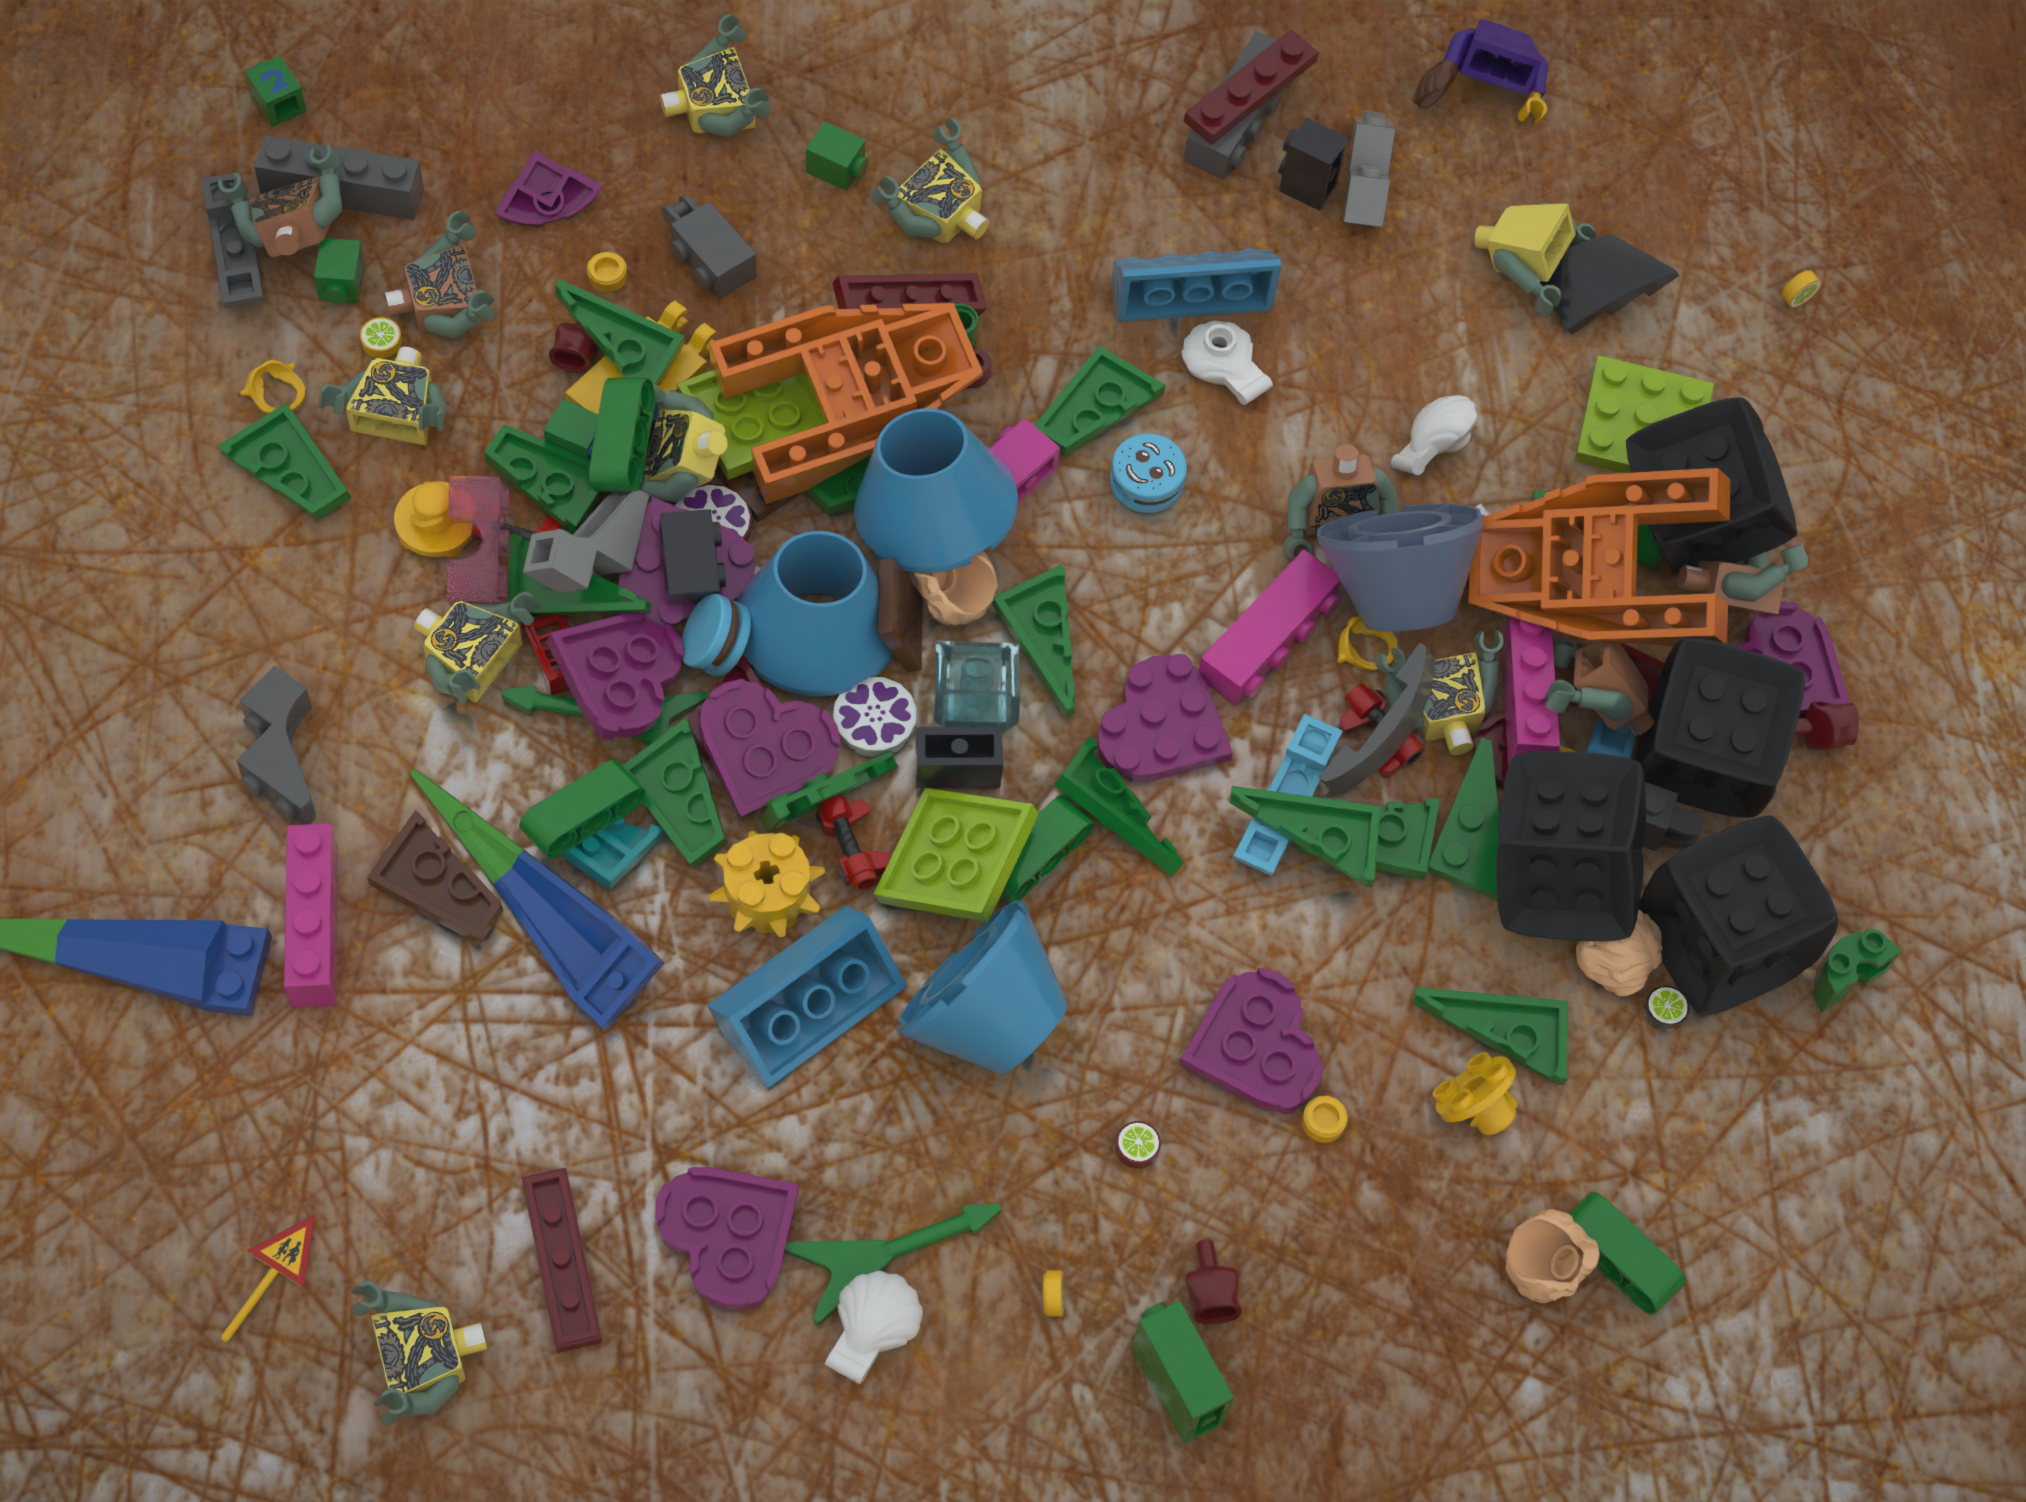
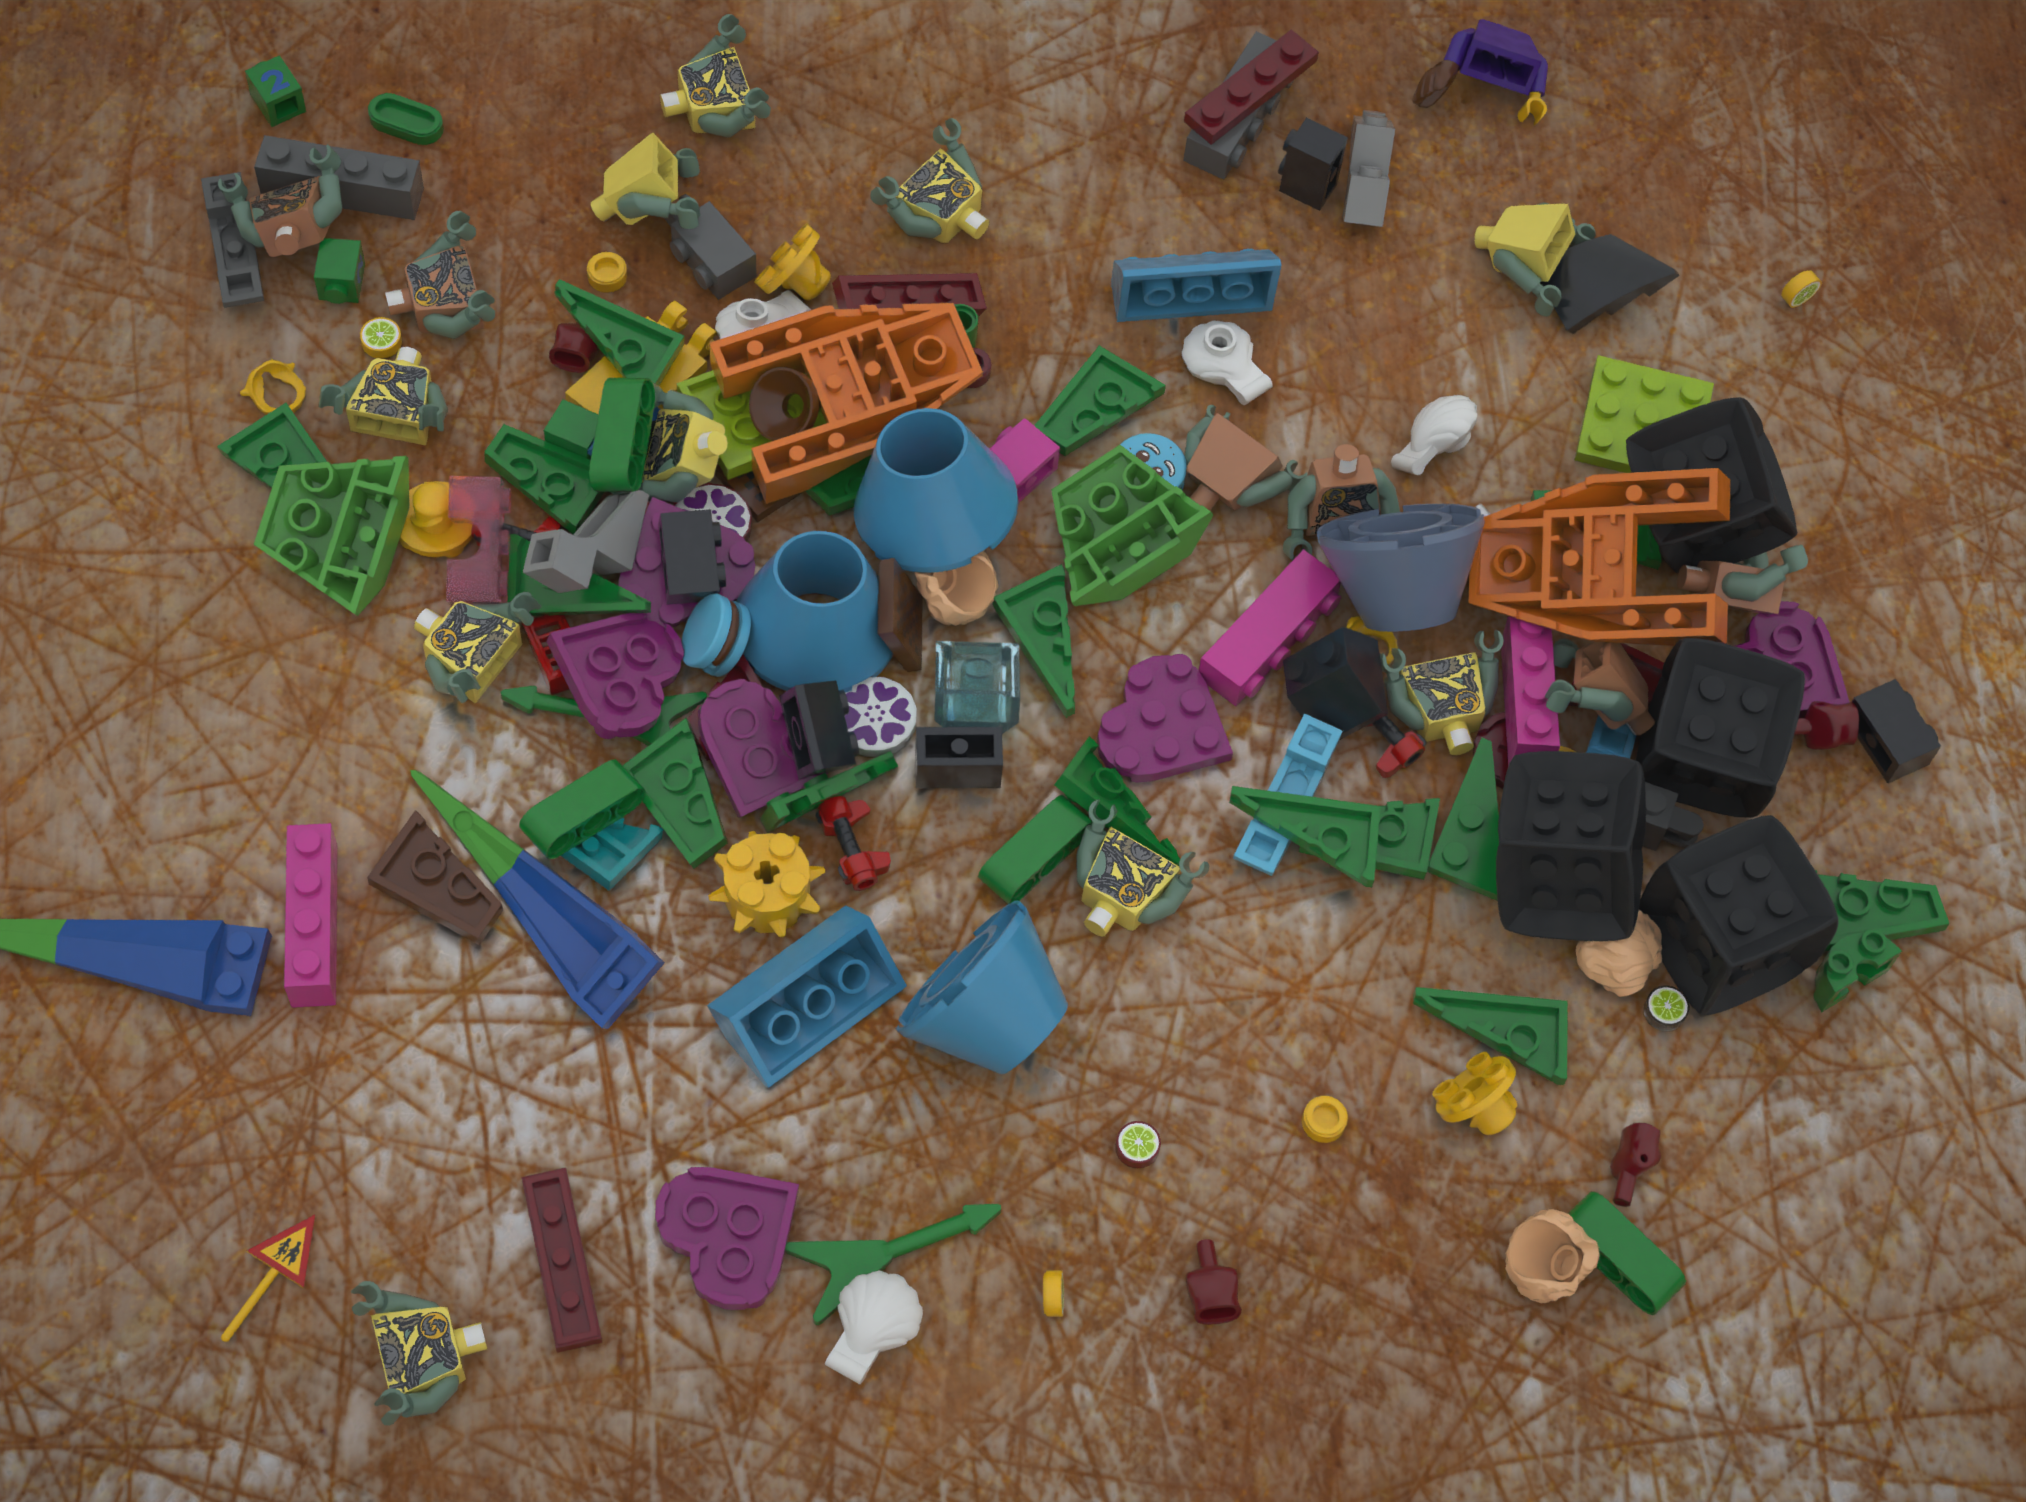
dark grey arch [236,666,316,825] -> none
magenta brick [495,150,603,226] -> none
green brick [806,121,868,191] -> none
lime plate [873,788,1039,922] -> none
green brick [1131,1300,1234,1444] -> none
magenta plate [1179,968,1323,1114] -> none
dark grey slope [1319,643,1435,795] -> none
none -> bright green wedge [254,456,410,616]
none -> green tile [368,93,444,145]
none -> light yellow torso [591,133,700,229]
none -> white animal [715,290,811,339]
none -> reddish brown piece [749,367,819,441]
none -> yellow plate [754,223,831,301]
none -> black slope [779,680,859,779]
none -> bright green wedge [1051,445,1214,606]
none -> torso [1076,799,1209,937]
none -> nougat torso [1185,405,1308,511]
none -> black slope [1283,626,1388,740]
none -> dark red piece [1610,1123,1661,1207]
none -> green wing [1815,870,1950,952]
none -> black brick [1852,679,1941,783]

